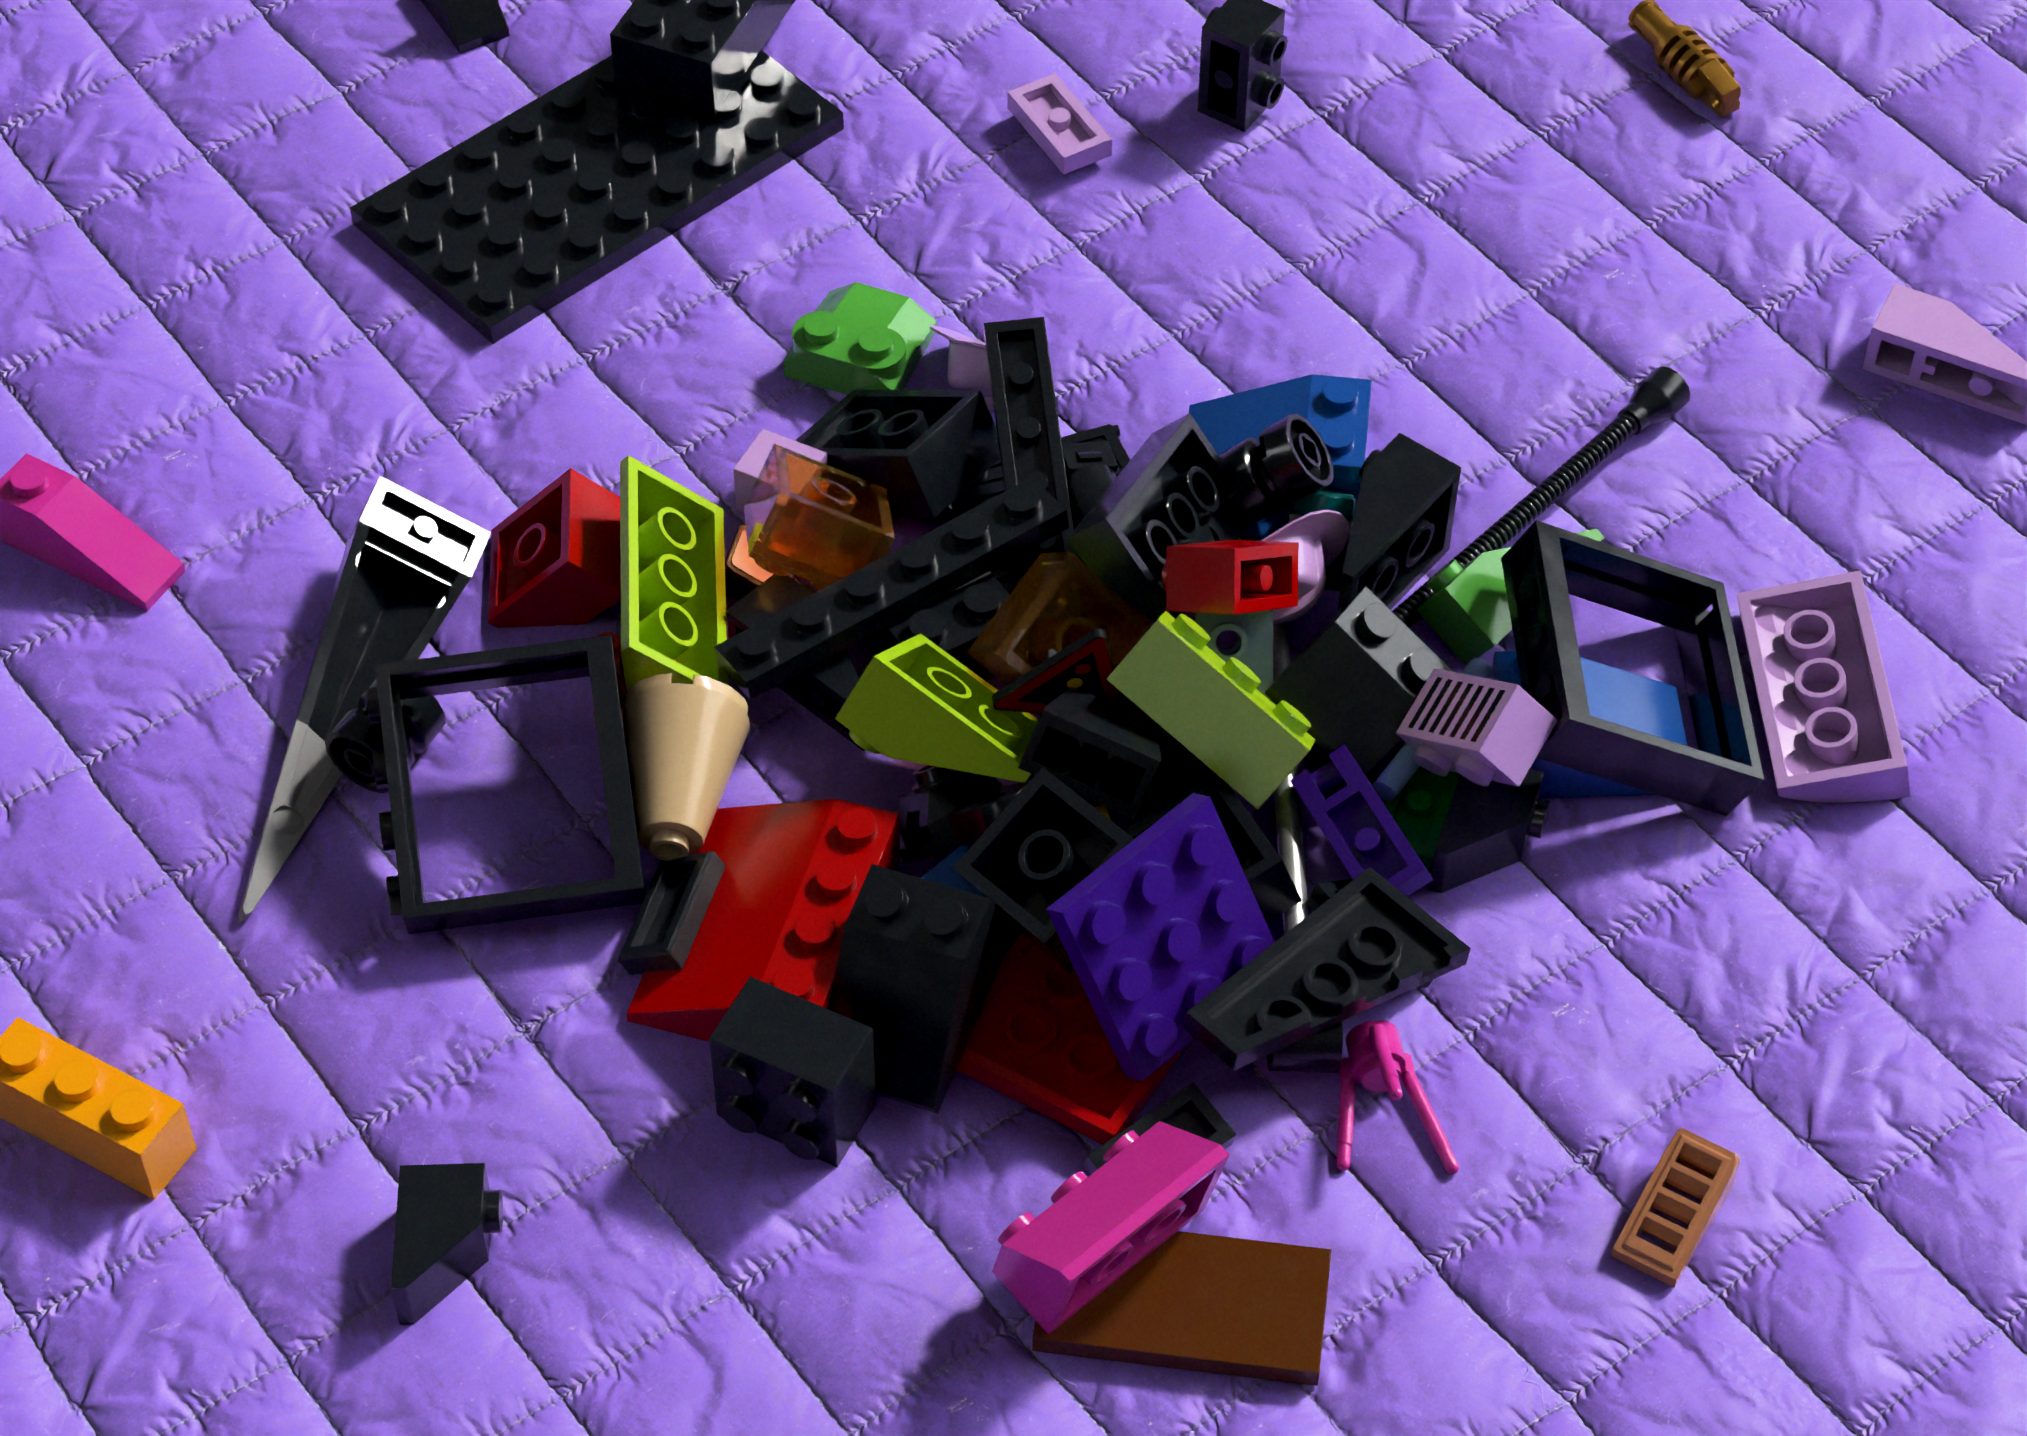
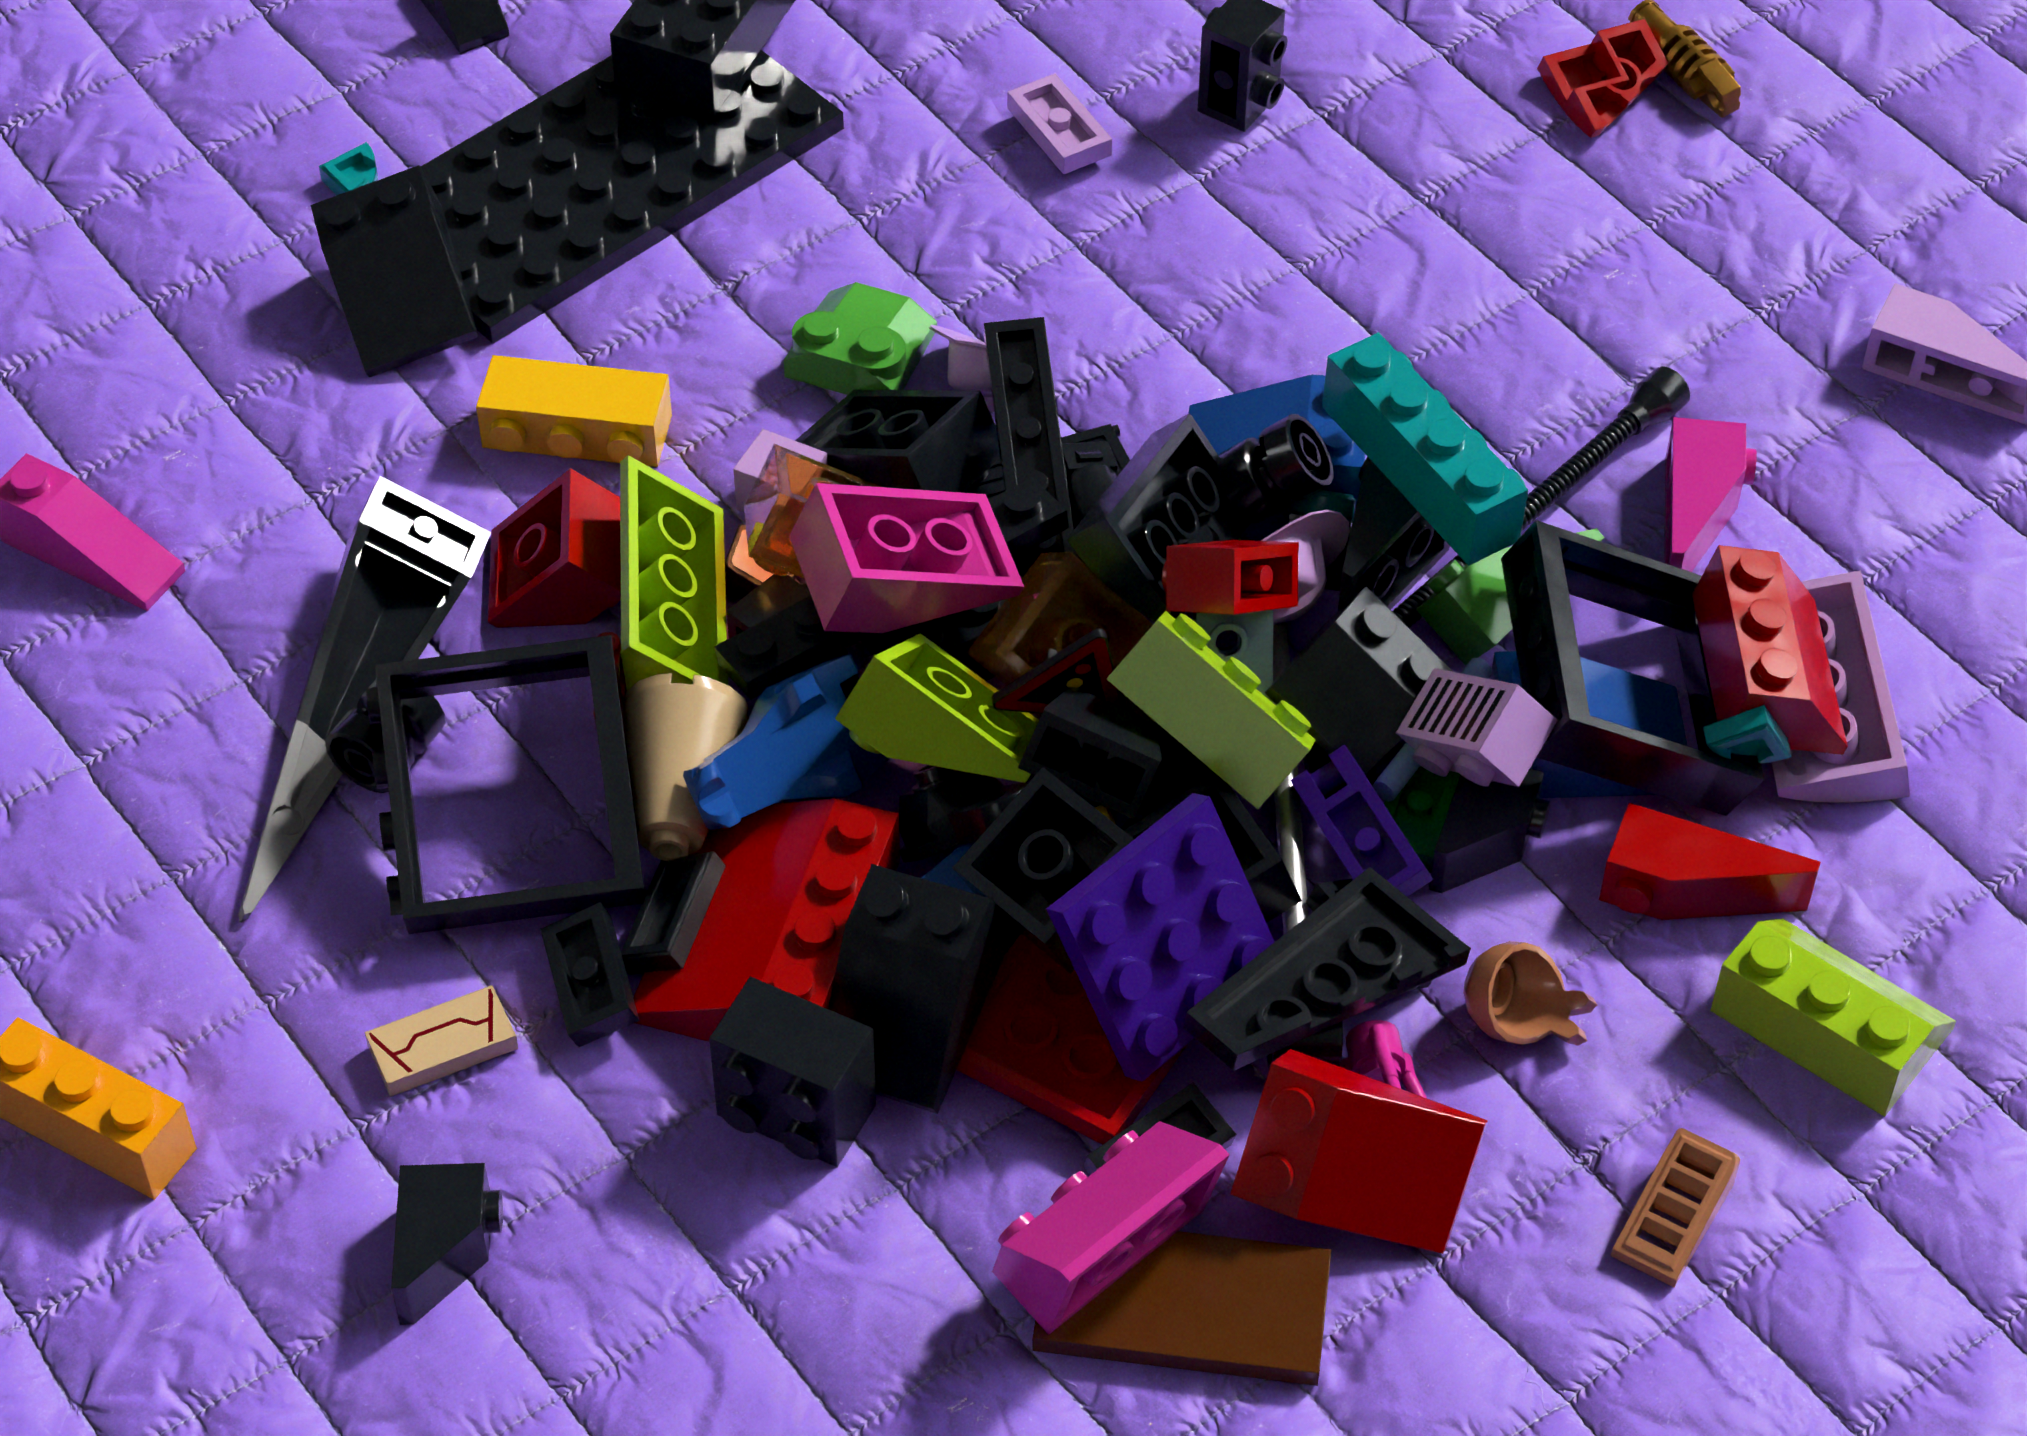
none -> black slope [311,165,479,377]
none -> teal tile [319,142,378,196]
none -> tan tile [365,985,518,1097]
none -> yellow brick [476,355,672,467]
none -> black plate [540,902,640,1047]
none -> blue animal [683,653,890,830]
none -> dark pink slope [789,483,1024,633]
none -> red slope [1230,1049,1488,1254]
none -> teal brick [1322,332,1528,566]
none -> nougat piece [1463,941,1597,1046]
none -> red slope [1537,19,1668,138]
none -> red slope [1599,803,1821,920]
none -> dark pink slope [1664,417,1757,572]
none -> red slope [1692,545,1848,755]
none -> teal tile [1703,705,1792,763]
none -> lime slope [1710,918,1956,1117]

